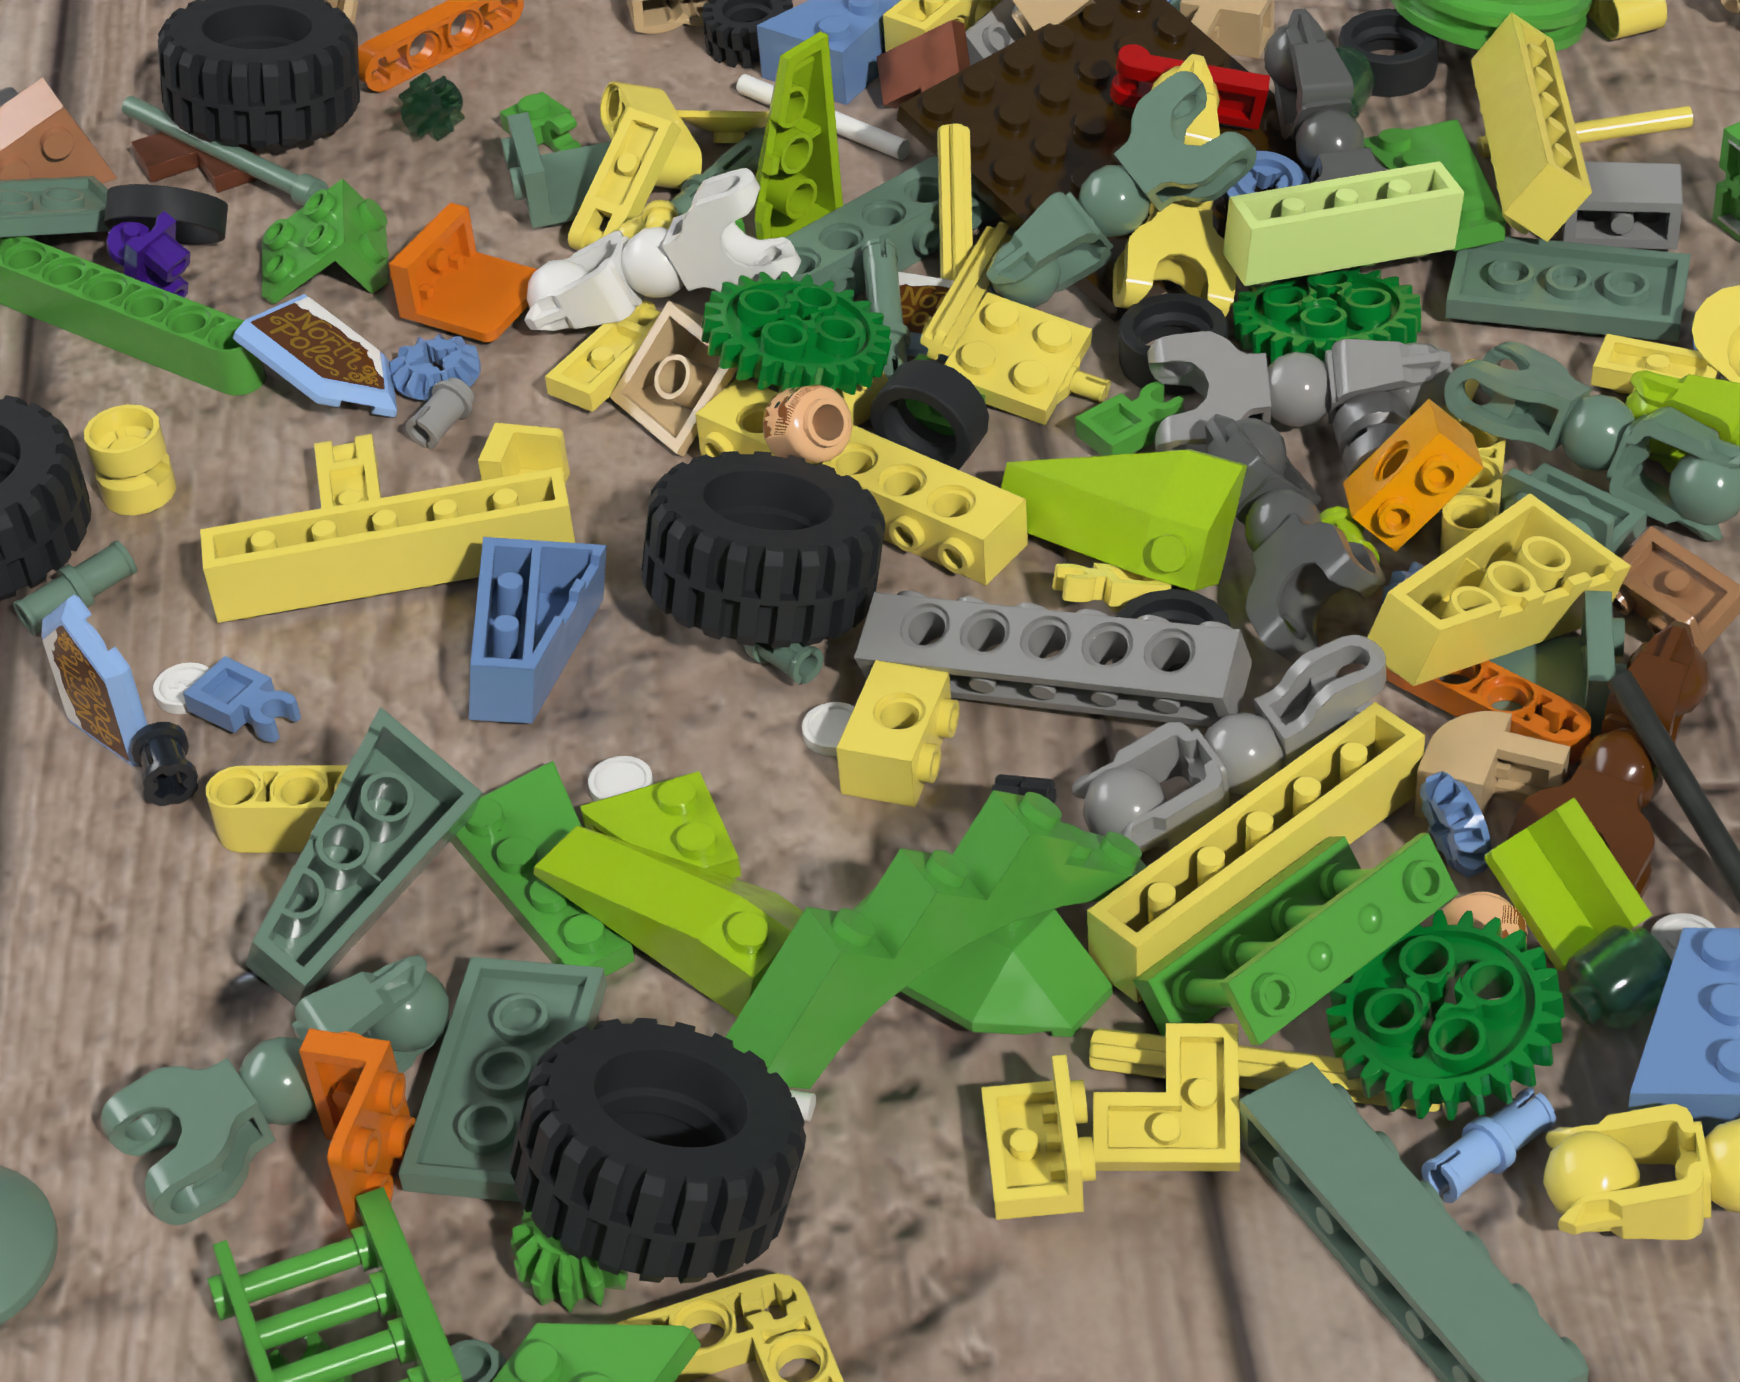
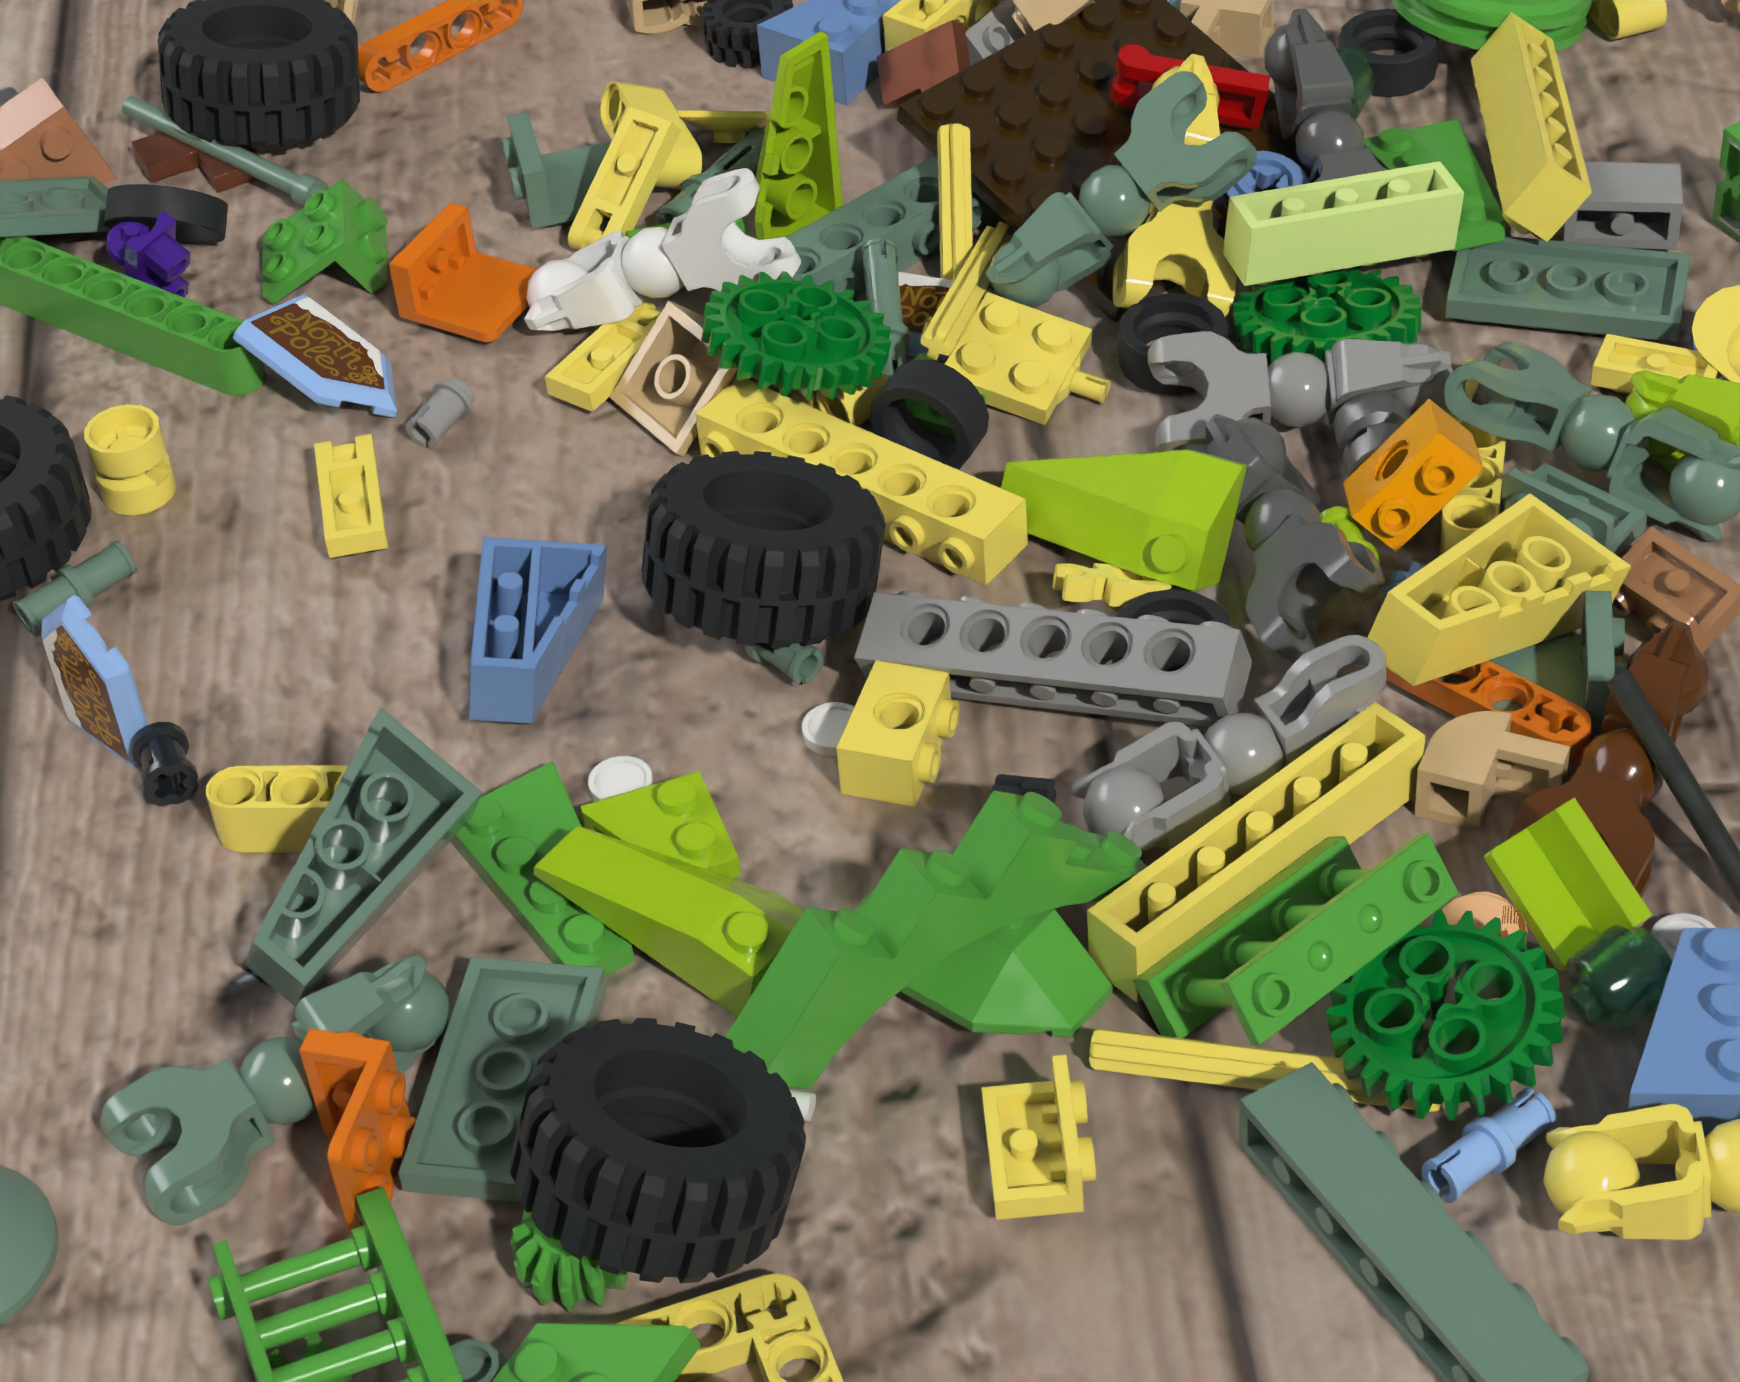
white piece [153,662,210,714] -> none
medium blue plate [183,656,301,742] -> none
light yellow brick [200,467,575,623] -> none
medium blue gear [390,333,481,401] -> none
clear green gear [398,72,465,141] -> none
light yellow panel [478,423,570,484] -> none
bright green plate [500,92,581,152] -> none
light yellow arm [619,200,678,239] -> none
white bar [736,74,911,160] -> none
light nougat head [762,384,853,464] -> none
bright green plate [1075,381,1184,456] -> none
light yellow plate [1093,1023,1240,1171] -> none
medium blue gear [1420,771,1491,878] -> none
light yellow bar [1477,106,1693,158] -> none

